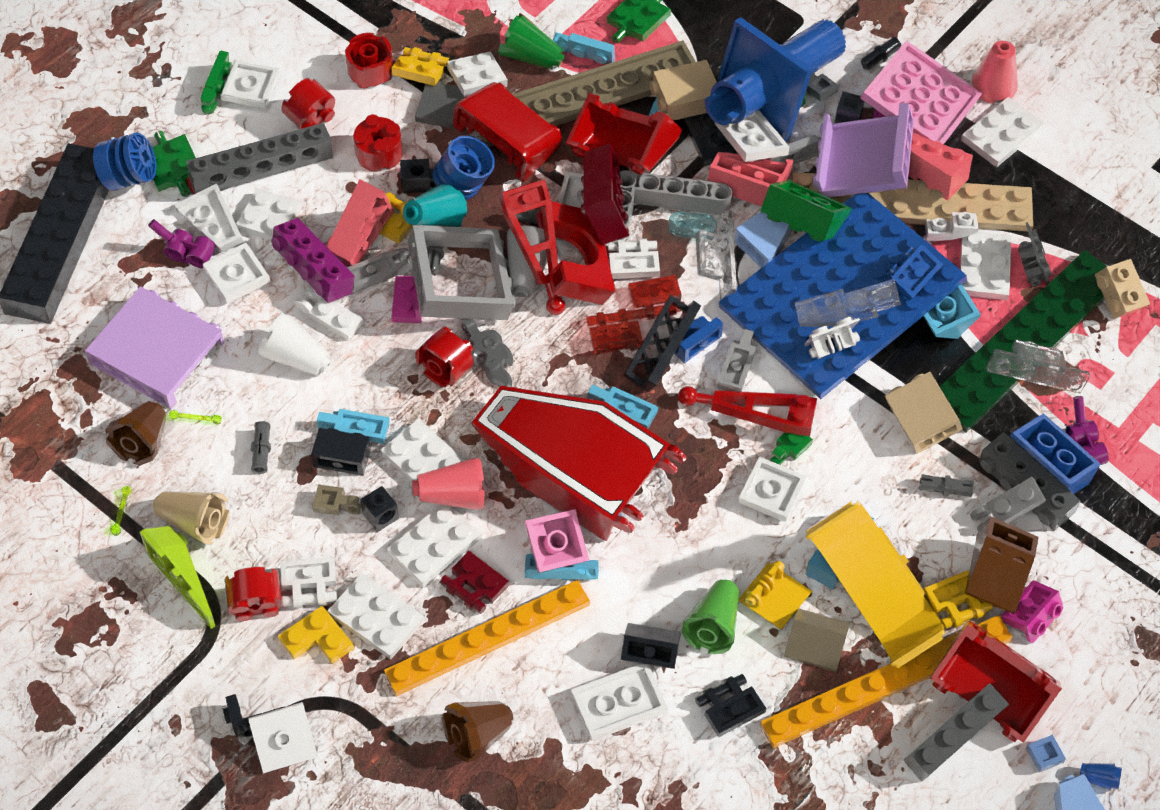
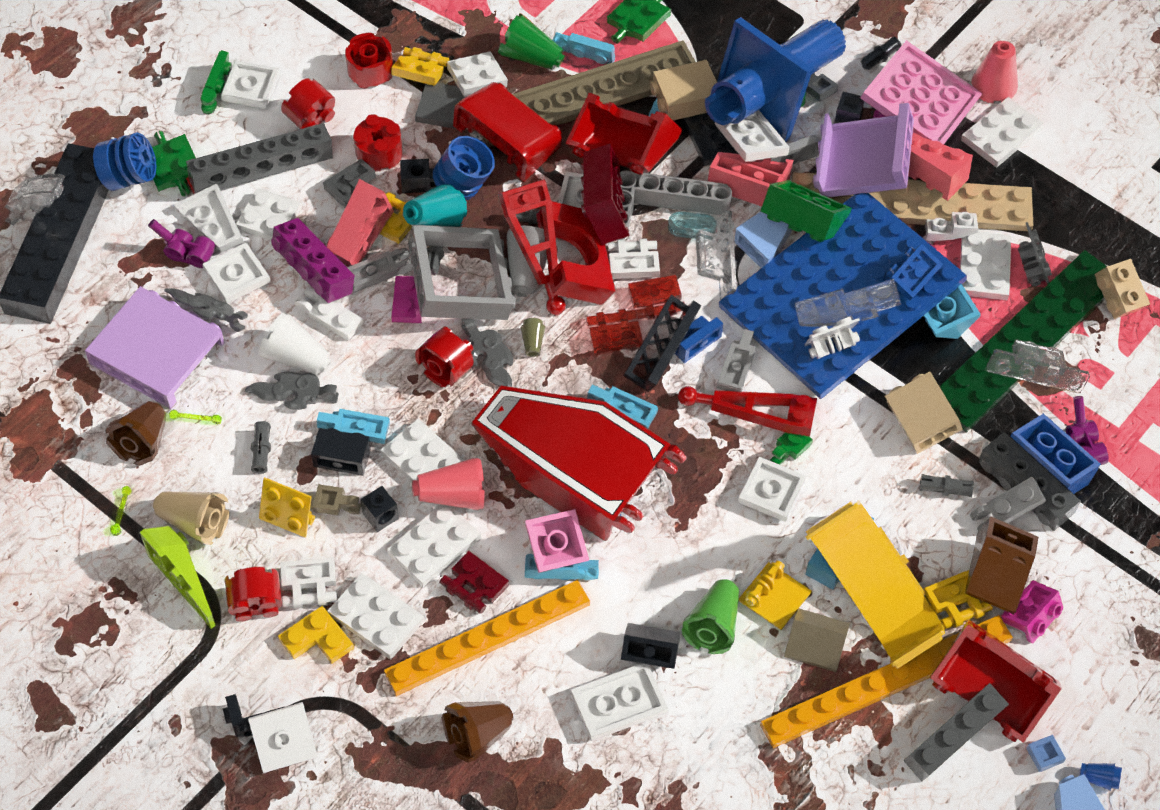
black plate [695,673,767,737] -> none
none -> clear slope [5,174,65,226]
none -> dark grey piece [164,288,248,332]
none -> dark grey piece [245,372,339,410]
none -> yellow hinge [259,477,315,537]
none -> dark grey plate [323,159,376,208]
none -> olive cone [520,318,545,357]

